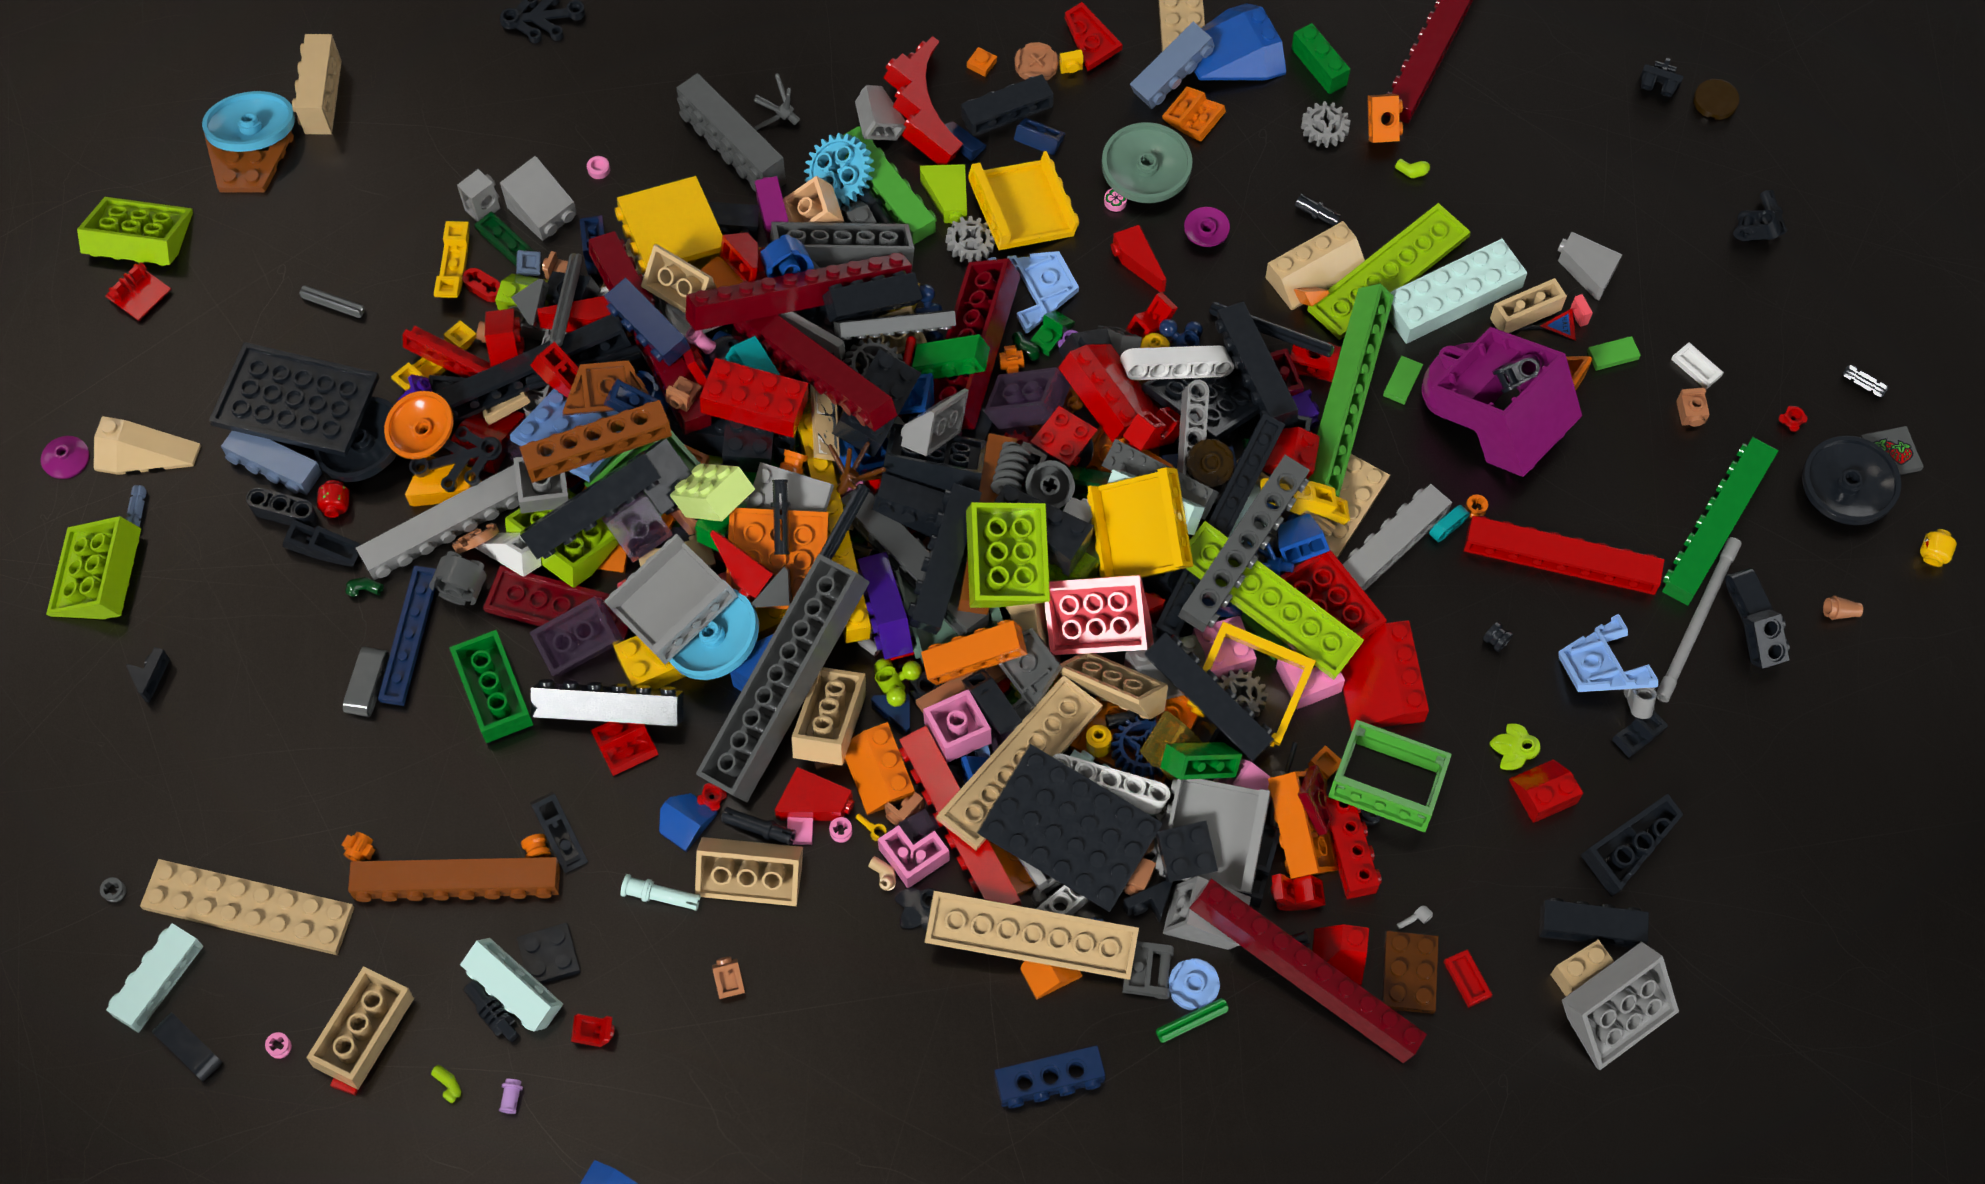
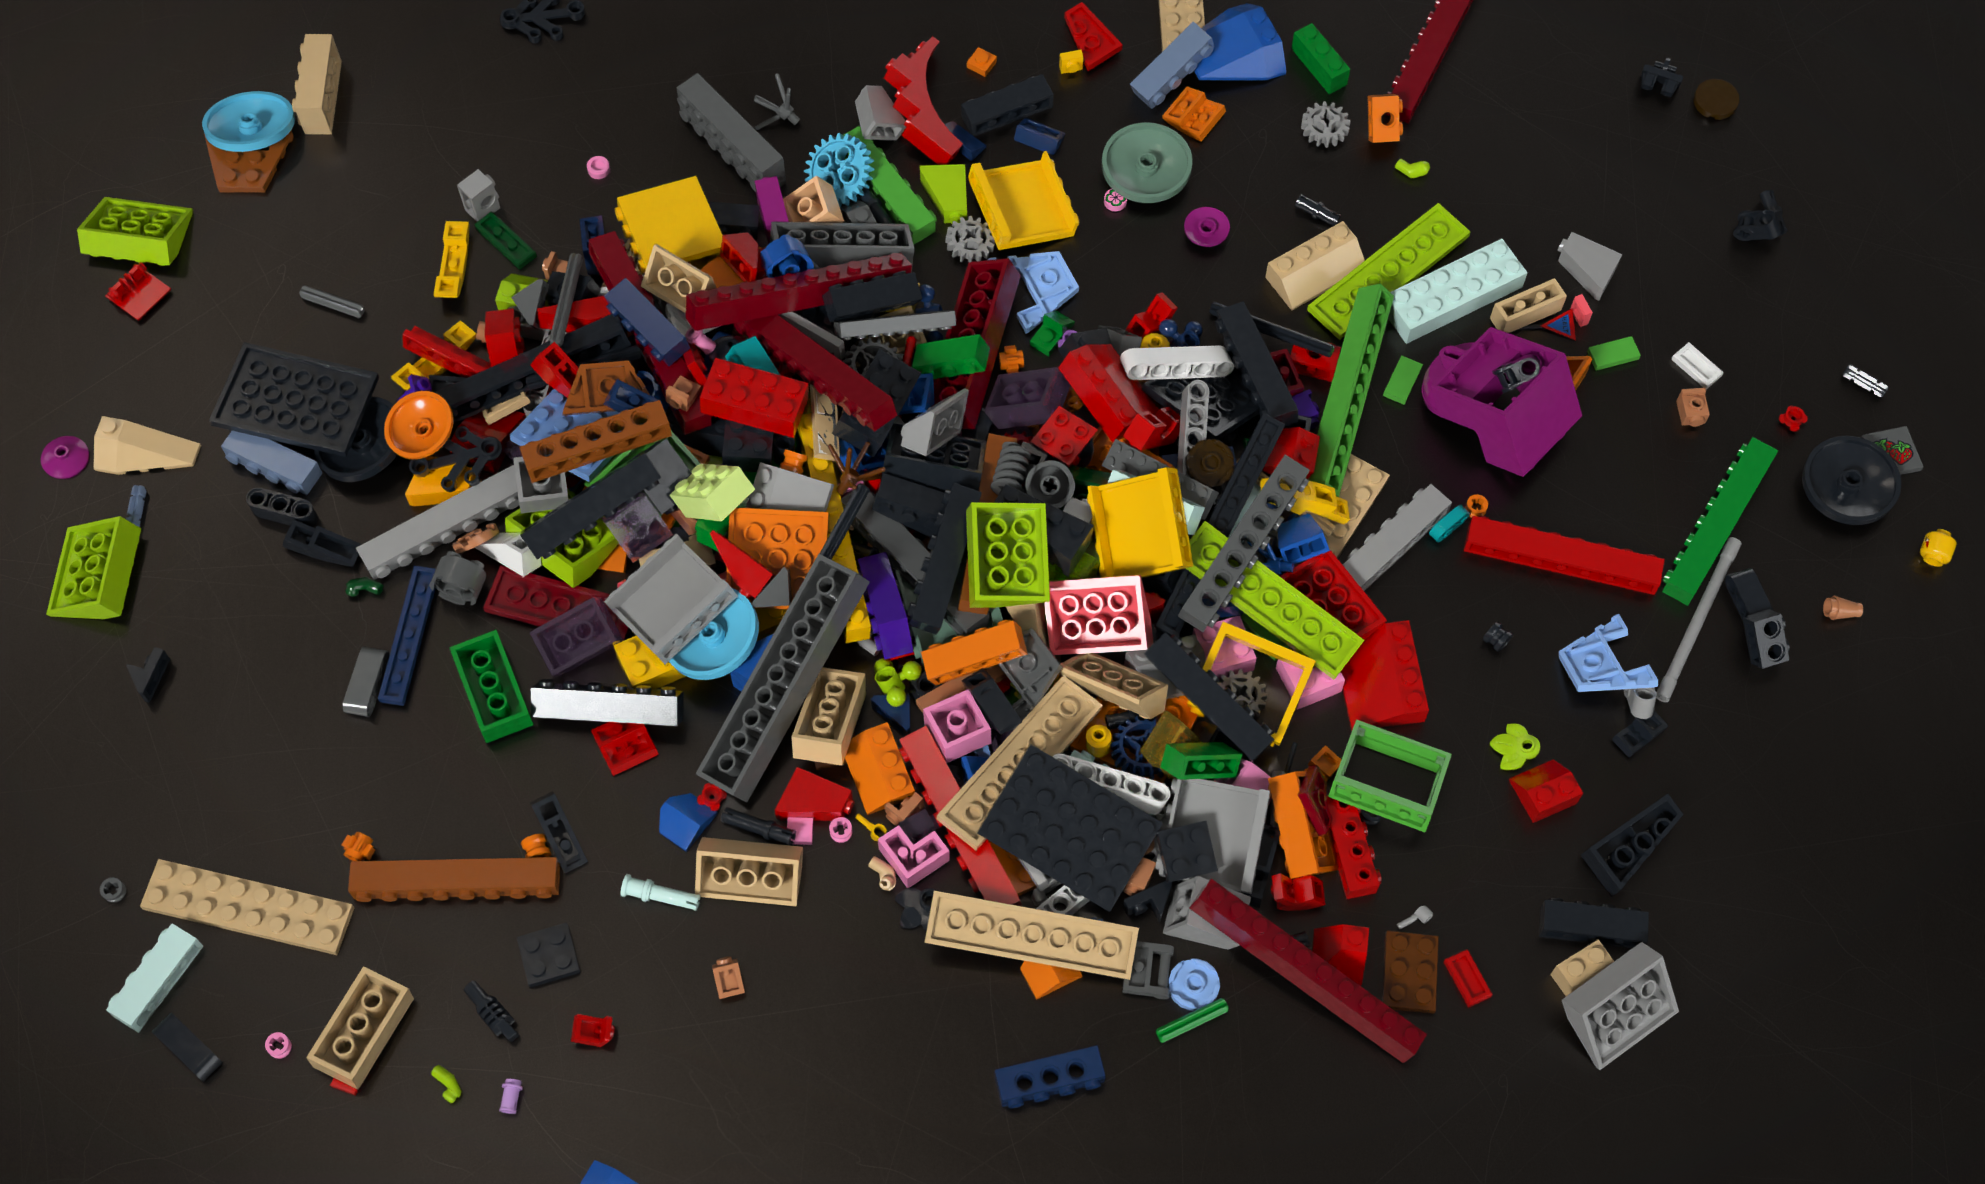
red head [317,480,350,518] -> none
light aqua brick [460,938,563,1032] -> none
red beam [463,268,500,302] -> none
light grey slope [500,156,577,241] -> none
sand blue tile [516,250,541,276] -> none
black pin [771,479,791,555] -> none
dark green arm [1012,332,1040,361] -> none
nougat tile [1015,42,1059,81] -> none
red slope [1111,225,1166,293] -> none
orange slope [1294,287,1329,306] -> none

